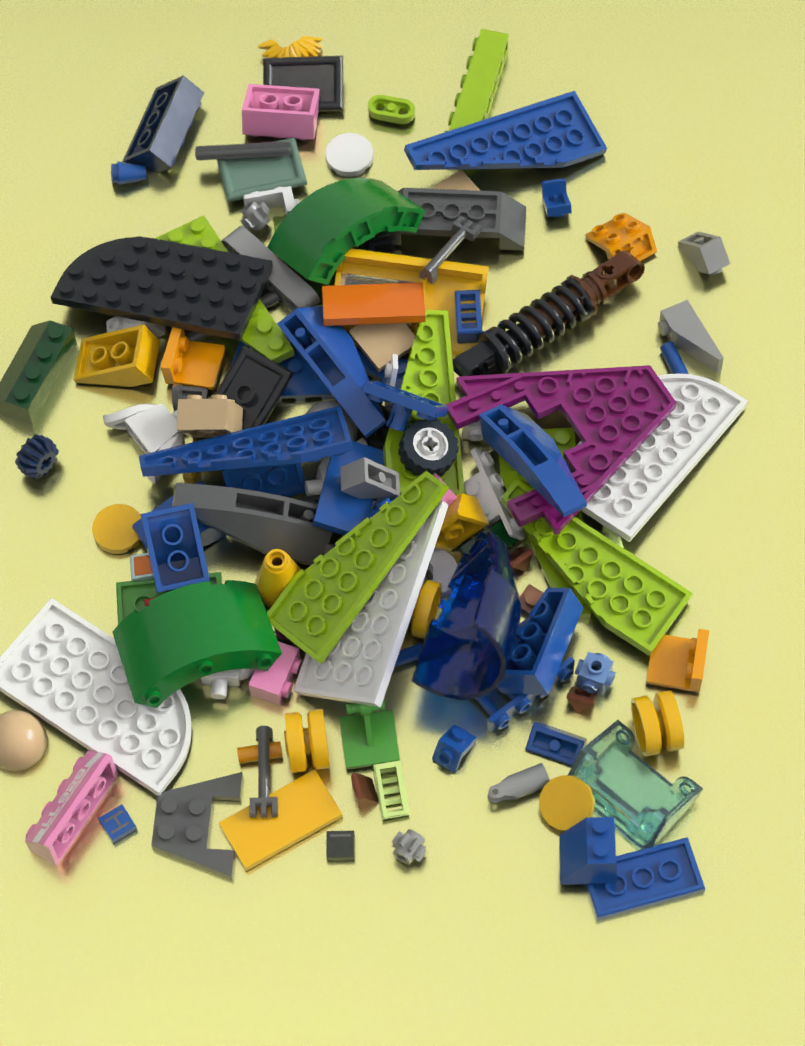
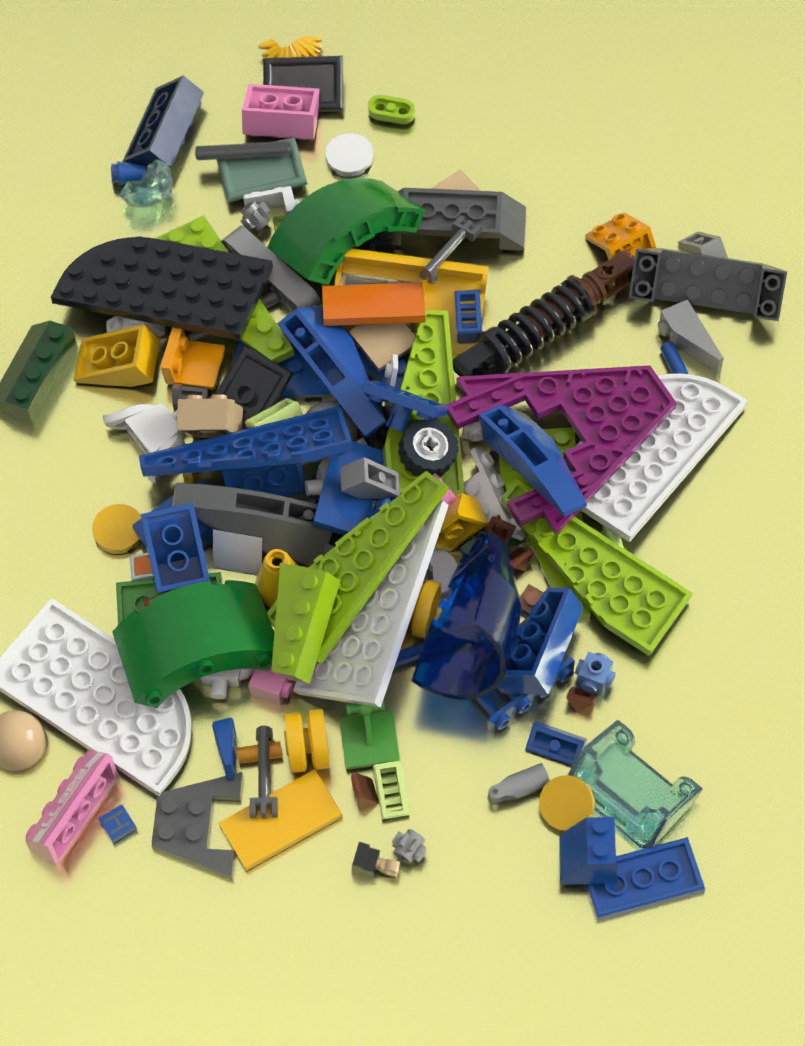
dark blue gear [15,434,59,479] -> none
pearl dark grey tile [326,831,355,861] -> none
blue wing [404,91,607,170] -> none
blue bracket [432,724,477,772] -> none
lime brick [445,28,509,132] -> none
blue bracket [541,178,572,217] -> none
yellow wheel [631,690,684,757] -> none
light orange bracket [646,629,710,692] -> none
none -> clear light blue hair [120,159,173,208]
none -> blue slope [212,717,236,781]
none -> white sticker [213,530,262,575]
none -> yellowish green slope [245,398,303,428]
none -> lime wedge [271,562,341,684]
none -> black piece [351,842,400,879]
none -> copper slope [481,516,516,549]
none -> dark grey slope [629,248,787,321]

